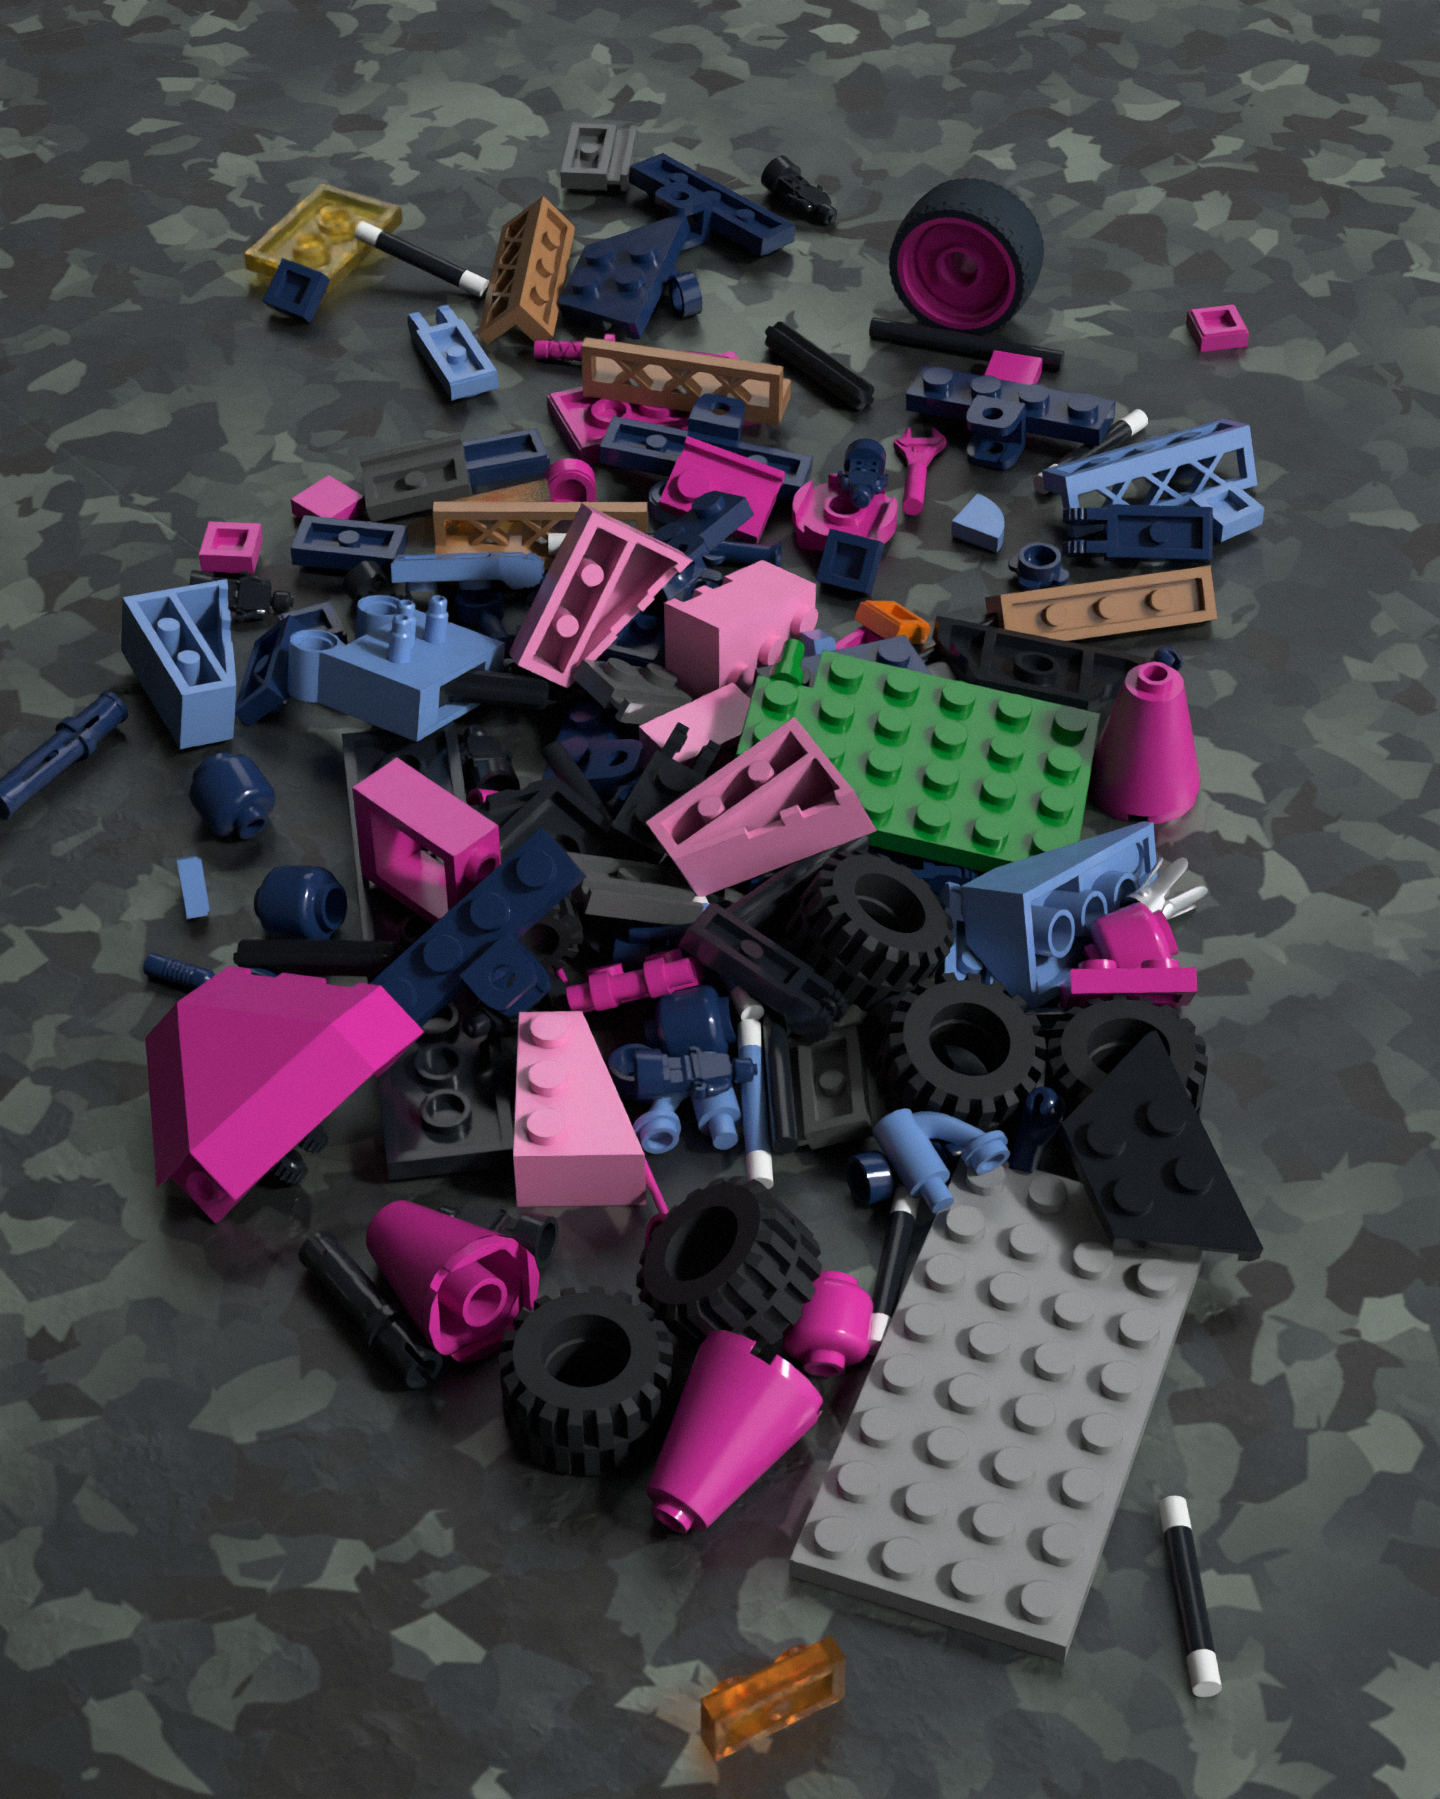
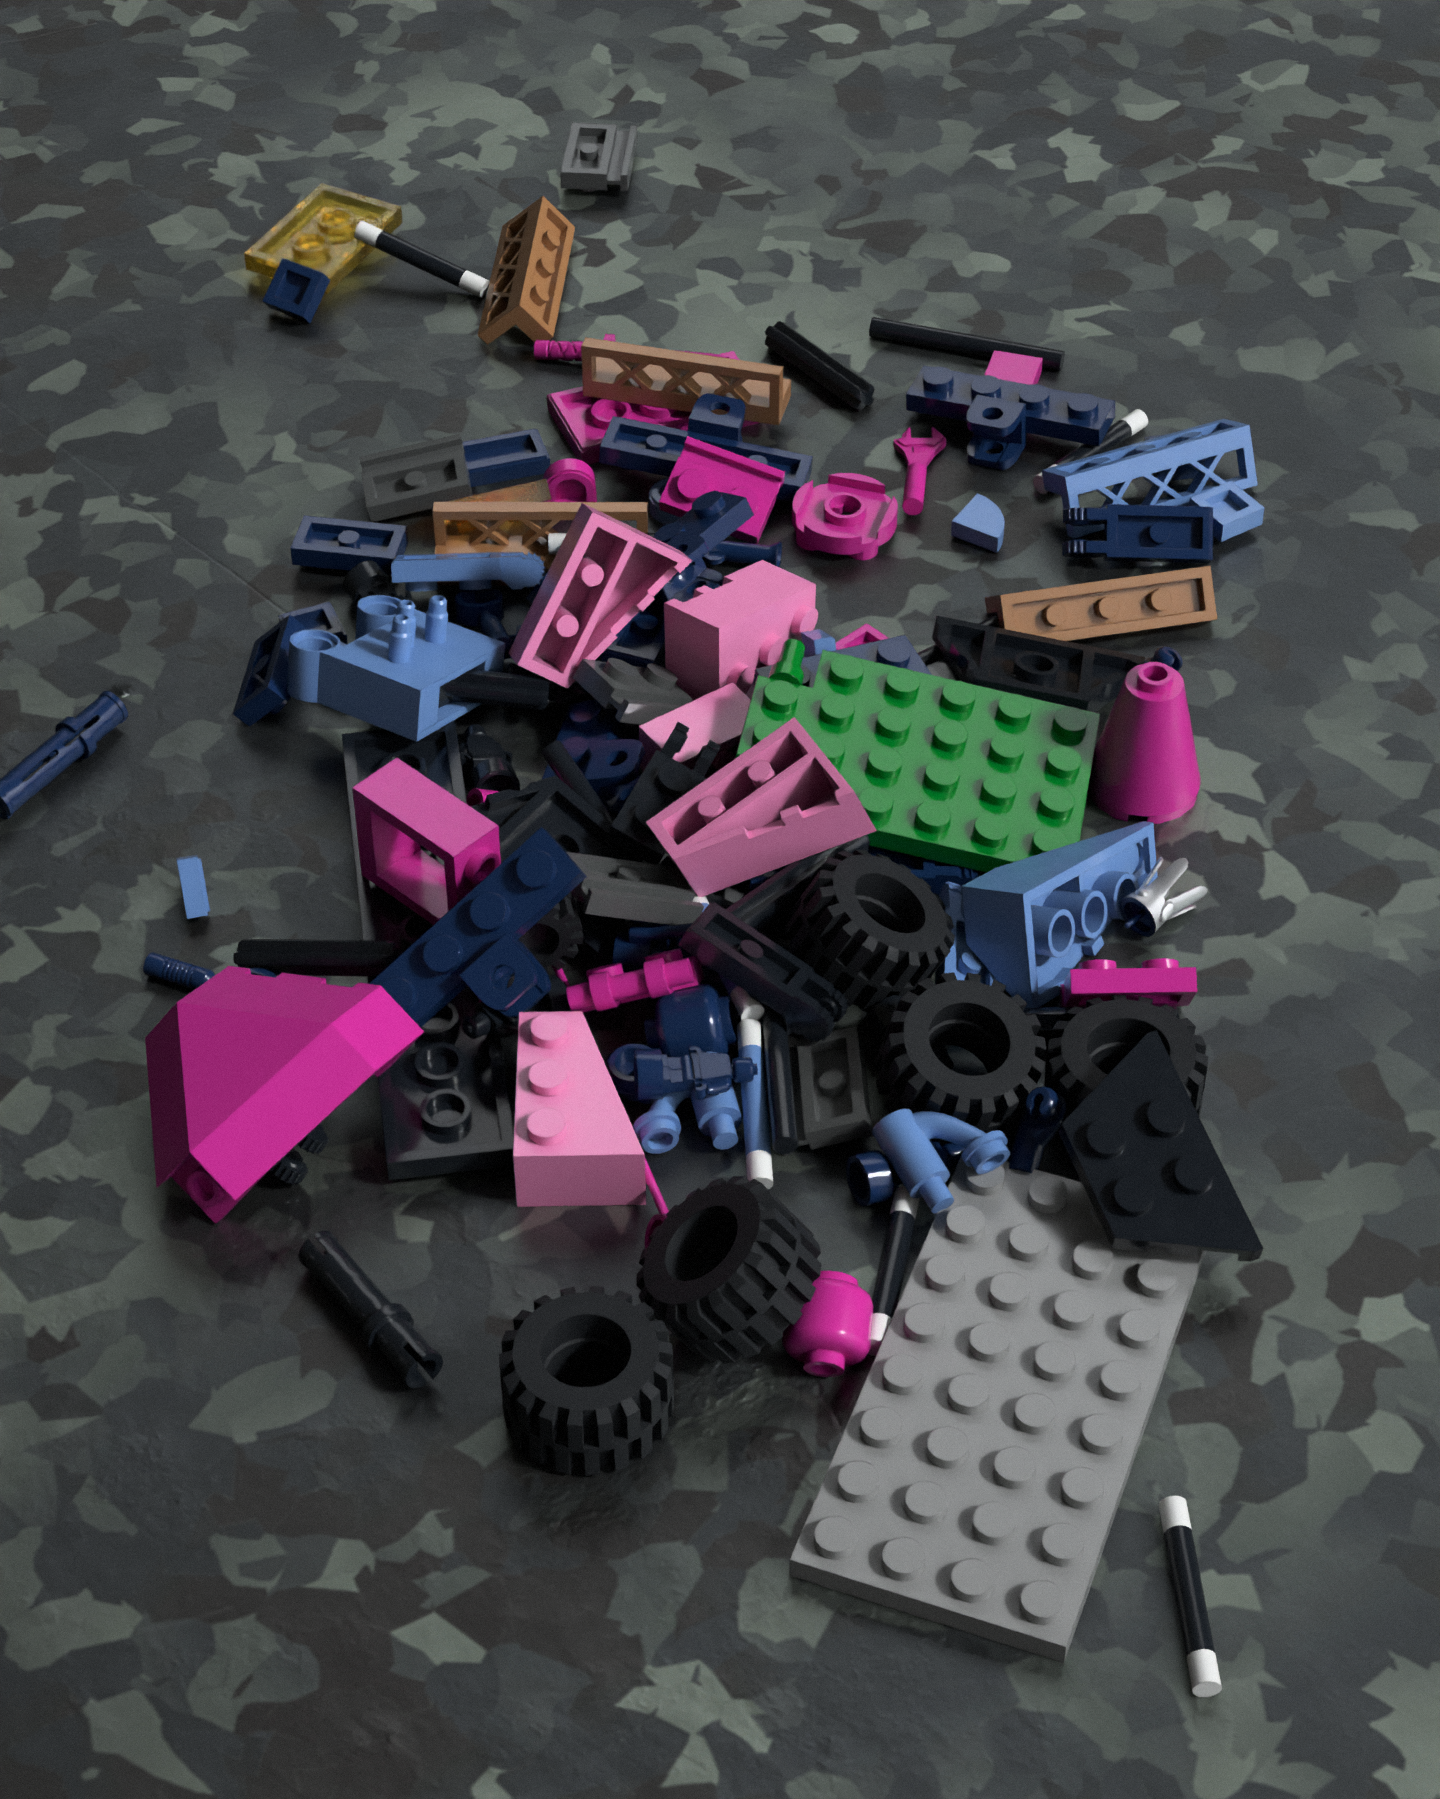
medium blue wedge [121,579,236,749] -> none
black piece [189,570,294,623] -> none
dark blue head [189,752,276,839] -> none
dark pink plate [199,521,263,574] -> none
dark blue head [254,865,348,940] -> none
dark pink tile [291,475,366,520] -> none
dark pink cone [366,1200,540,1363] -> none
medium blue hinge [407,305,499,400] -> none
black piece [437,1206,559,1268] -> none
dark blue wing [558,214,690,340] -> none
dark blue plate [629,153,796,256] -> none
dark pink cone [646,1330,823,1534] -> none
dark blue piece [665,267,703,318] -> none
clear orange plate [700,1635,846,1762] -> none
black piece [761,155,837,225] -> none
dark blue plate [816,529,885,596] -> none
dark blue piece [837,438,889,509] -> none
orange tile [854,600,932,644] -> none
wheel [889,178,1044,336] -> none
dark blue plate [1008,542,1069,591] -> none
dark pink head [1083,902,1179,968] -> none
dark pink tile [1186,304,1249,352] -> none

